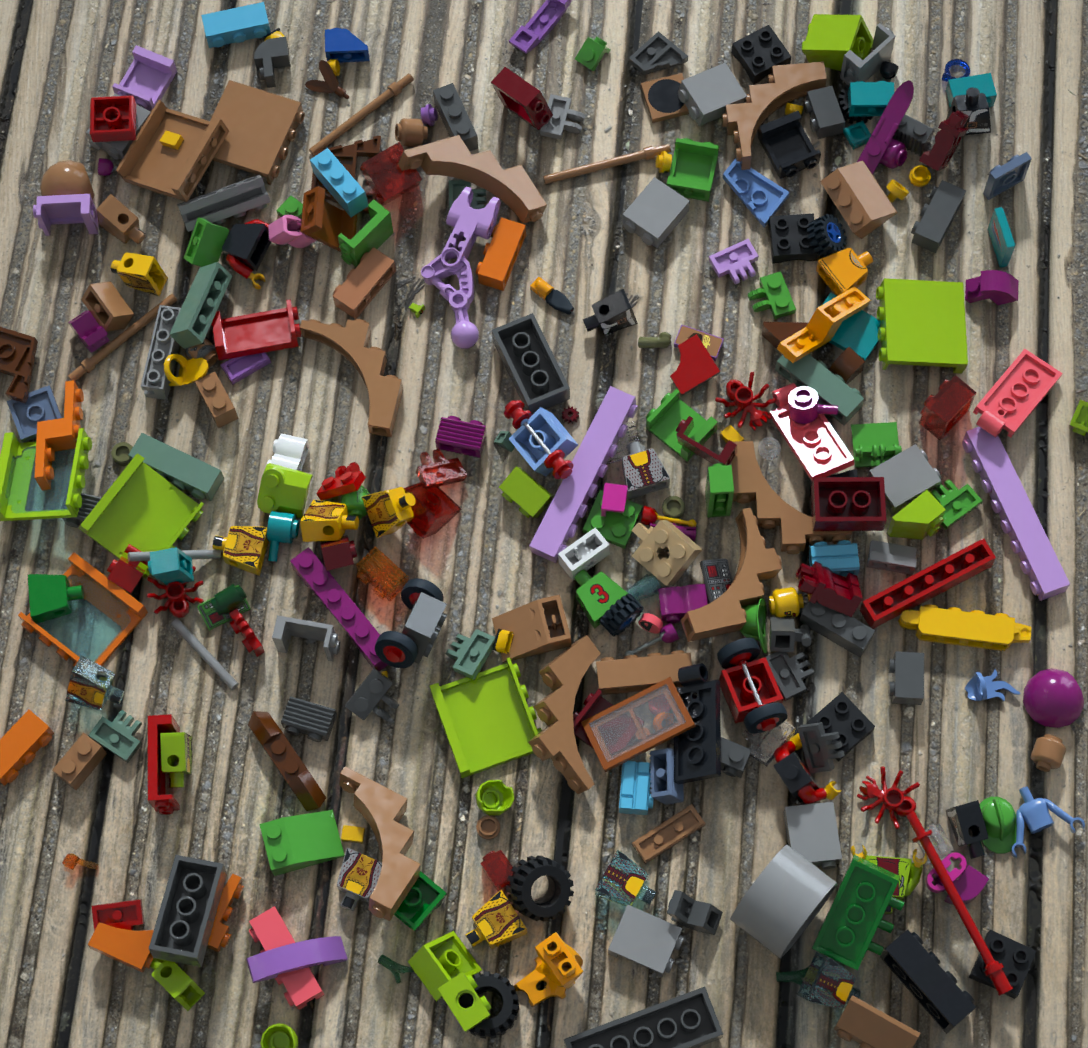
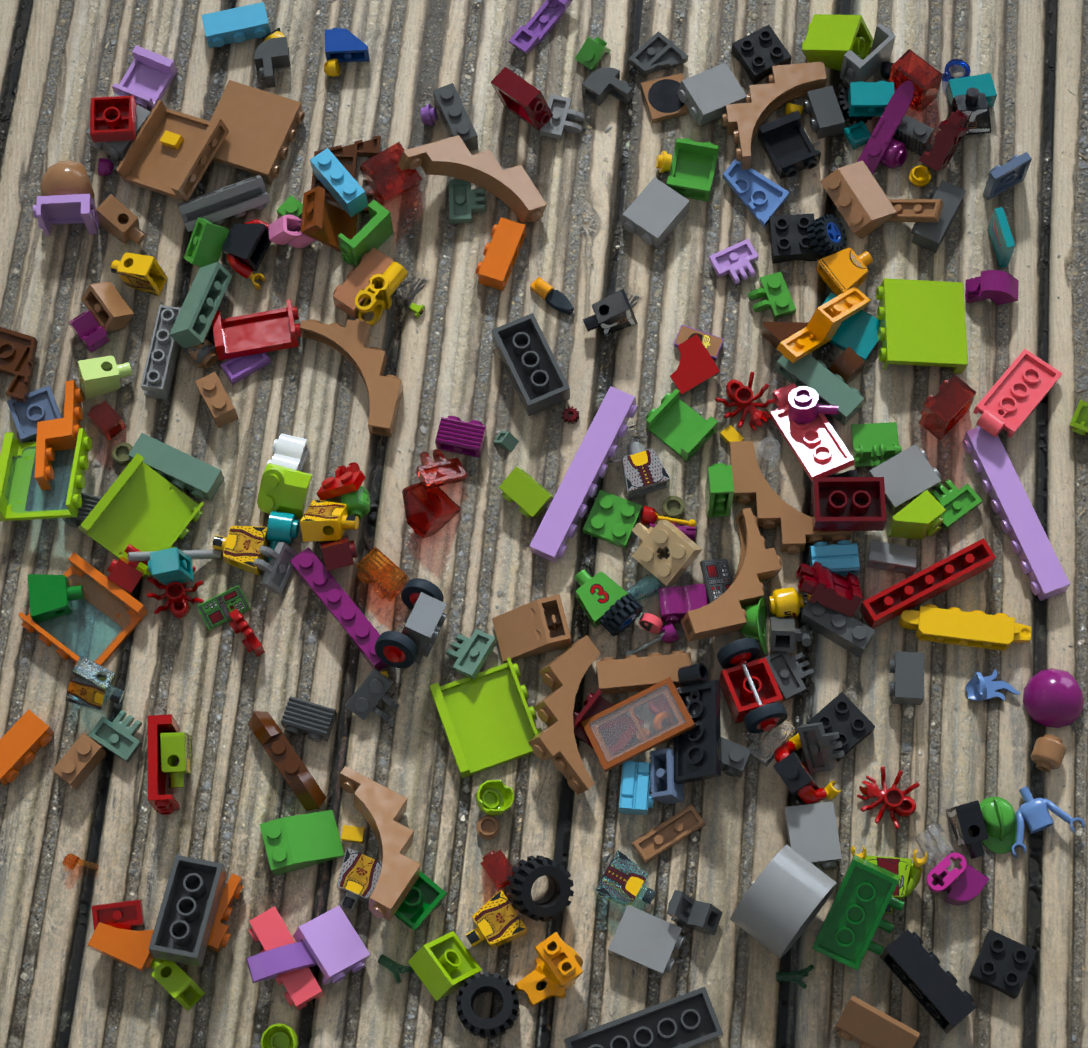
medium nougat bar [68,294,177,381] -> none
yellow piece [164,354,209,386] -> none
light grey bar [171,618,239,690] -> none
dark green brick [210,584,247,616] -> none
light grey panel [272,615,340,662] -> none
reddish brown piece [305,60,349,99] -> none
medium nougat bar [309,73,414,156] -> none
torso [361,487,416,538] -> none
medium nougat head [395,118,428,147] -> none
lavender piece [421,186,501,349] -> none
lime brick [437,972,492,1032] -> none
yellow piece [493,629,514,654] -> none
light blue brick [504,400,578,479] -> none
medium nougat bar [543,144,671,184] -> none
white brick [558,527,610,581] -> none
dark pink panel [601,483,628,517] -> none
olive arm [638,332,672,349] -> none
dark red panel [676,416,737,465] -> none
clear light blue torso [797,952,861,1009] -> none
yellow tile [886,179,909,203] -> none
red bar [906,811,1013,996] -> none
none -> yellowish green torso [78,355,132,400]
none -> clear red brick [87,400,126,441]
none -> light grey hinge [253,542,299,594]
none -> lavender panel [293,905,370,985]
none -> yellow connector [355,262,408,327]
none -> dark grey brick [582,67,632,106]
none -> medium nougat tile [886,199,944,222]
none -> clear red brick [889,49,943,113]

